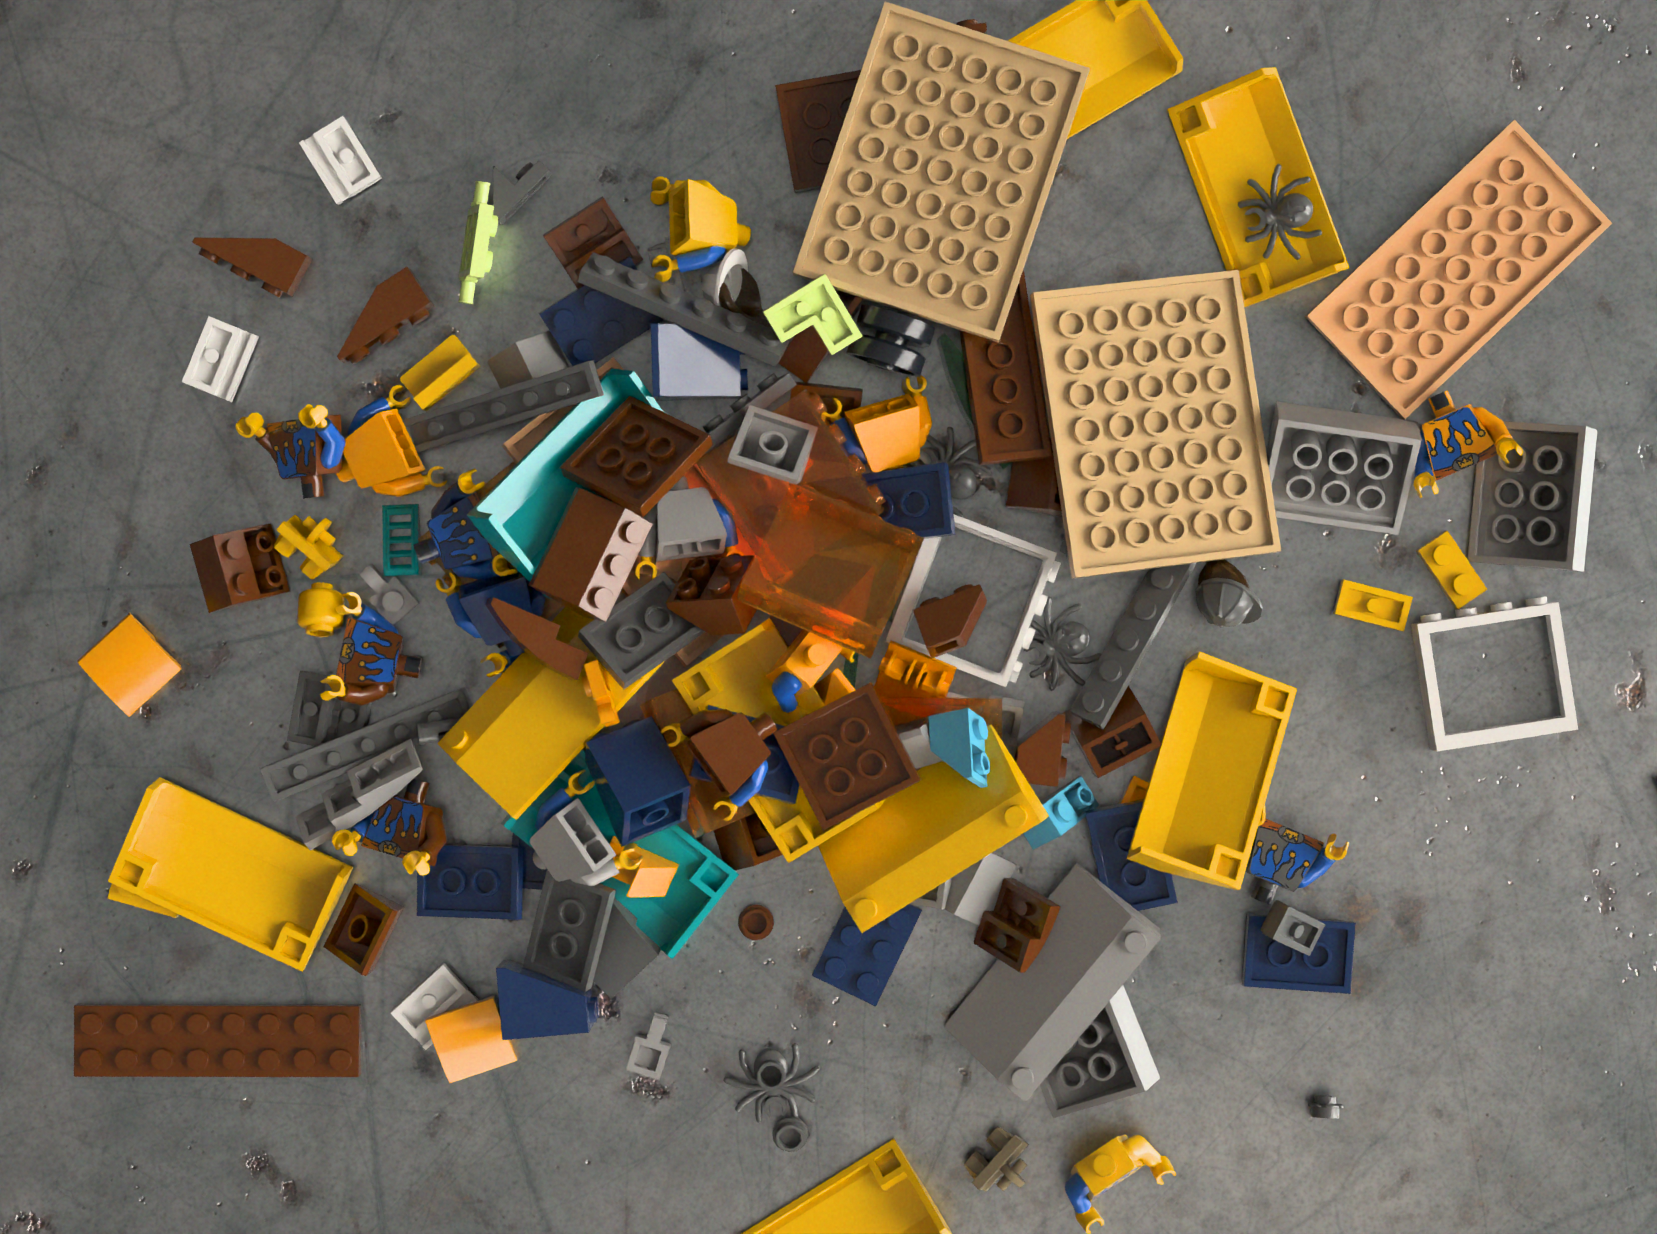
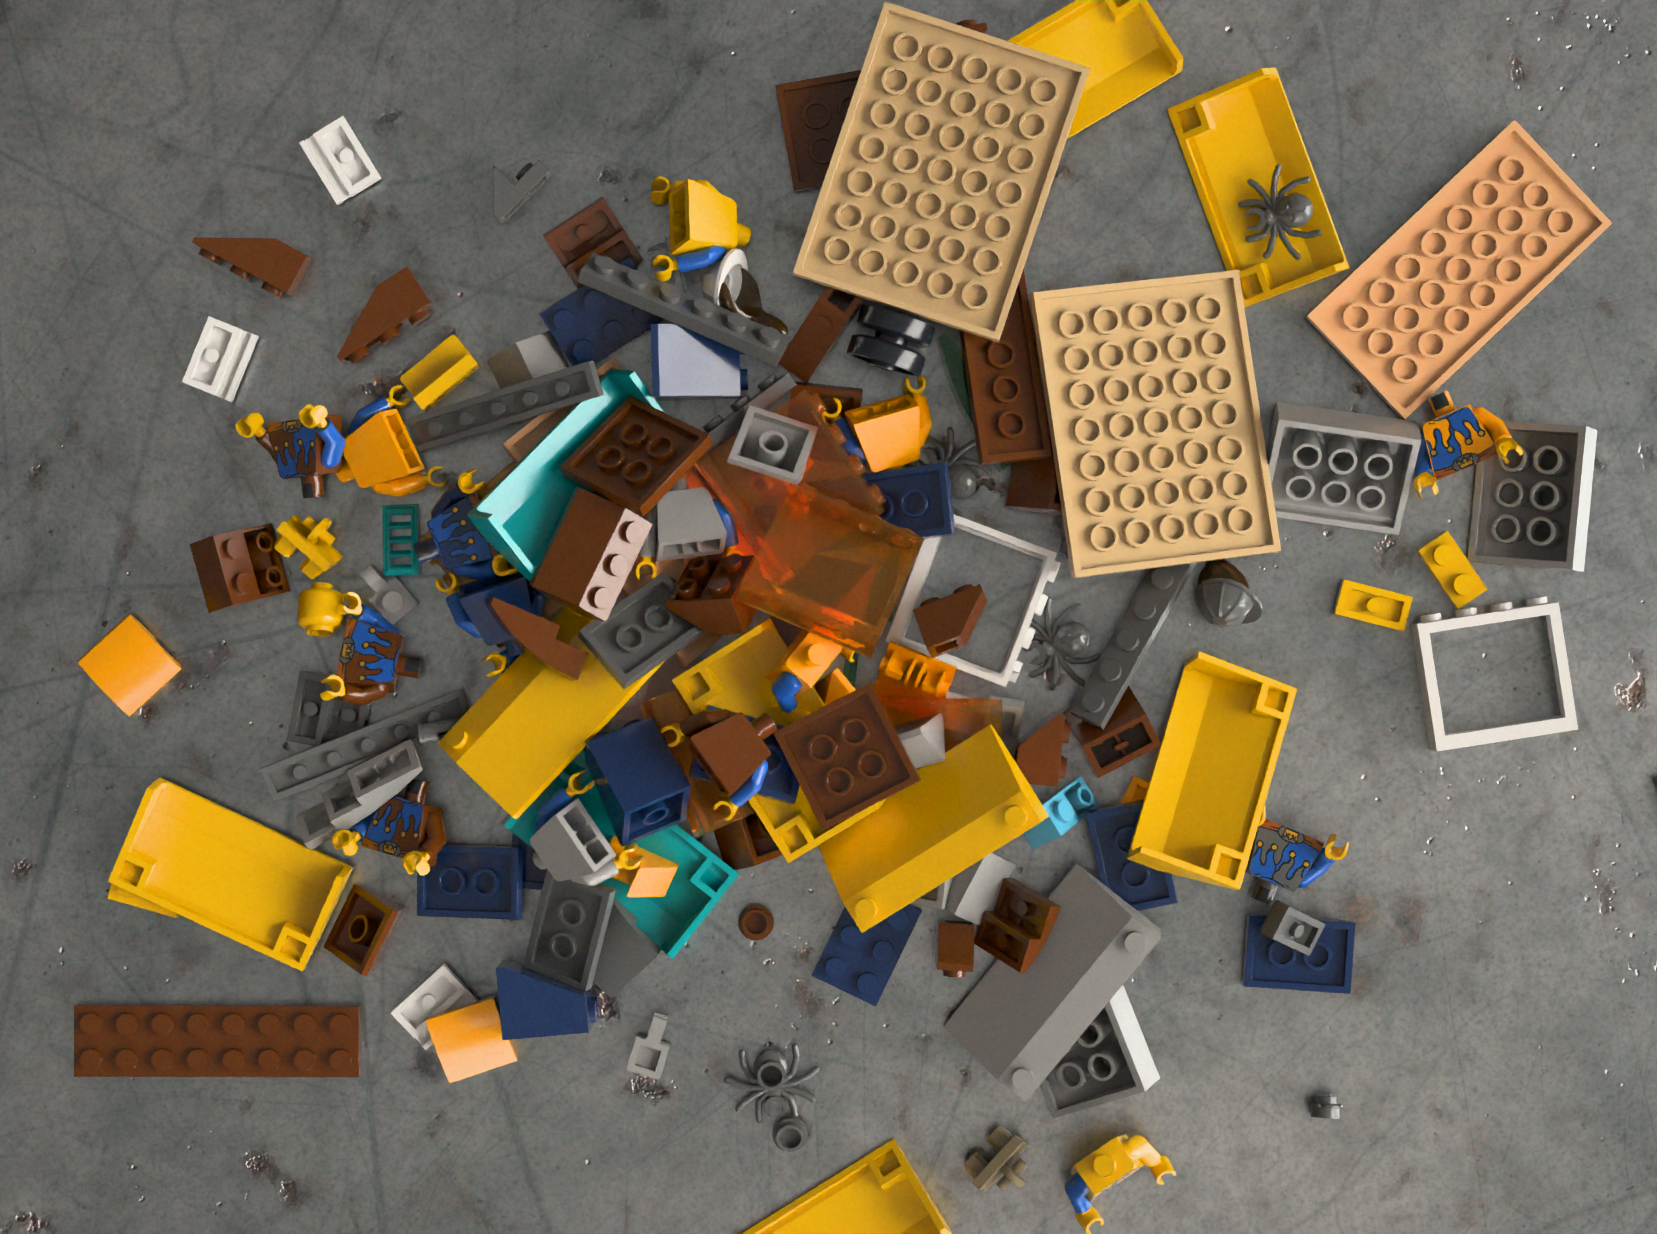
yellowish green plate [458,181,498,305] -> none
light orange plate [581,660,620,727] -> none
yellowish green plate [762,274,862,355] -> none
medium azure slope [928,708,990,788] -> none
none -> reddish brown slope [935,919,974,977]

